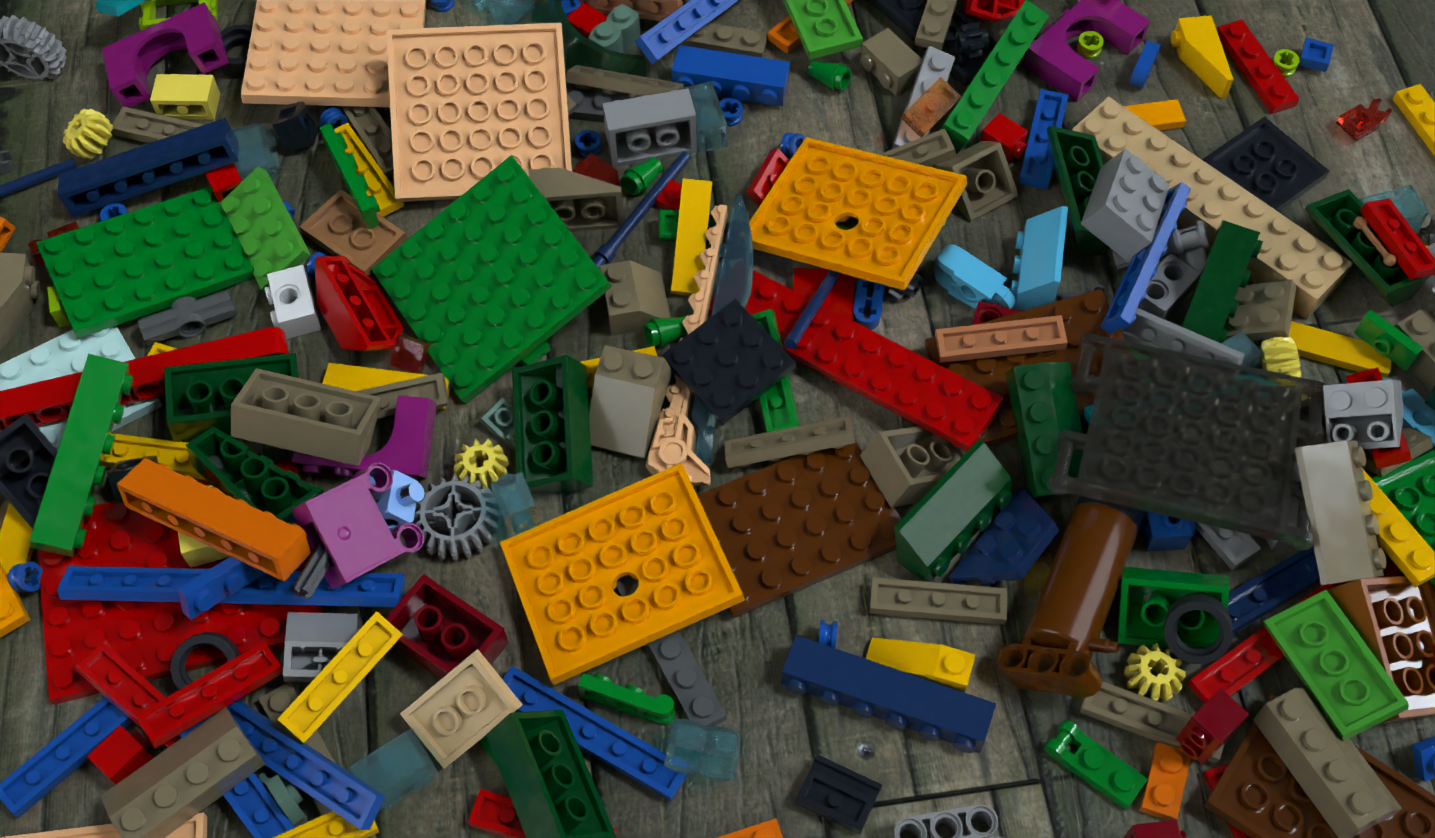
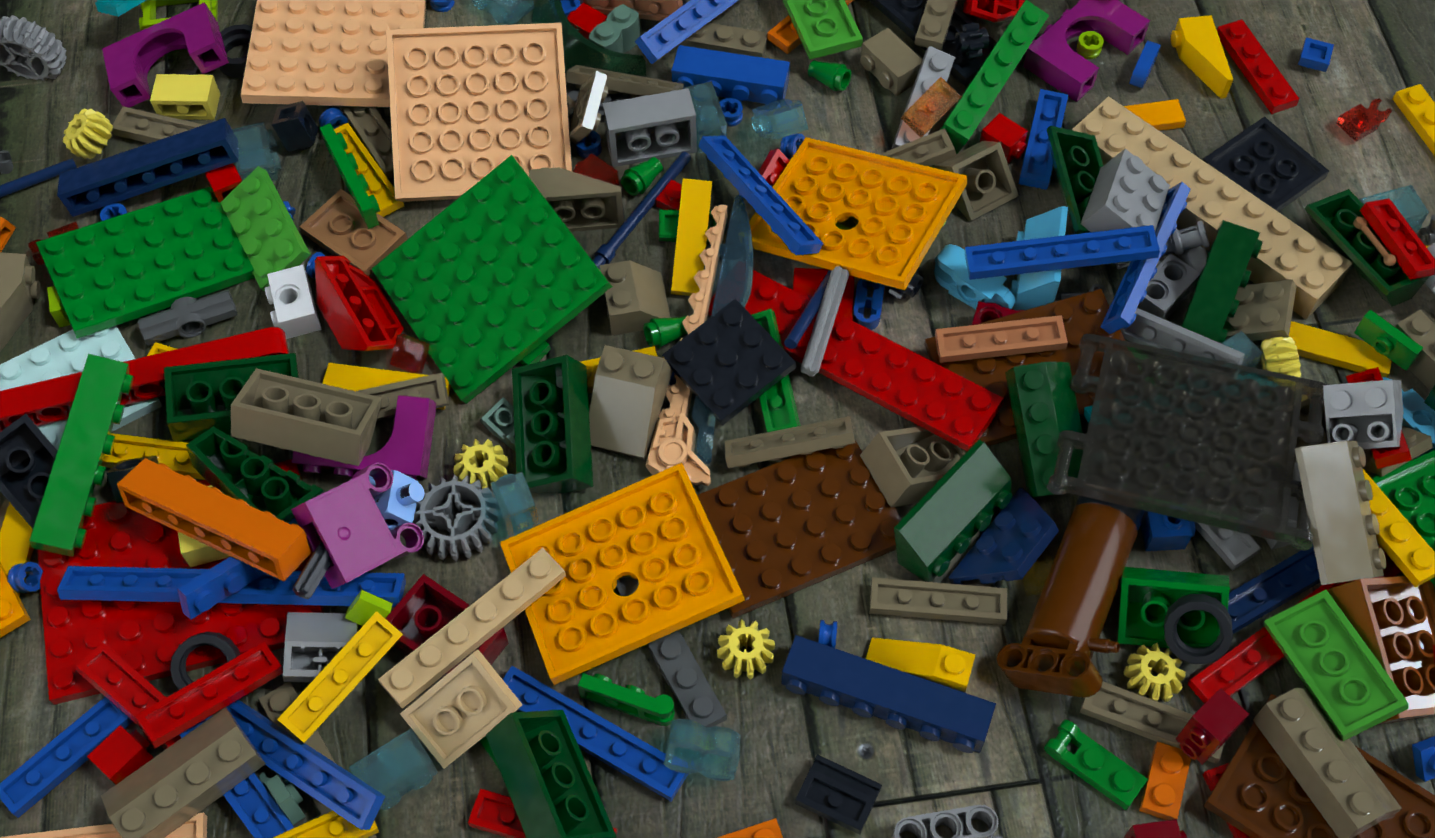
lime bush [1272,49,1300,78] -> none
none -> lime tile [345,590,393,626]
none -> tan plate [378,548,566,709]
none -> dark tan plate [569,71,608,144]
none -> blue plate [698,135,823,255]
none -> light yellow gear [717,619,775,680]
none -> clear light blue brick [751,99,808,140]
none -> light grey axle [801,266,849,376]
none -> blue plate [964,225,1160,280]

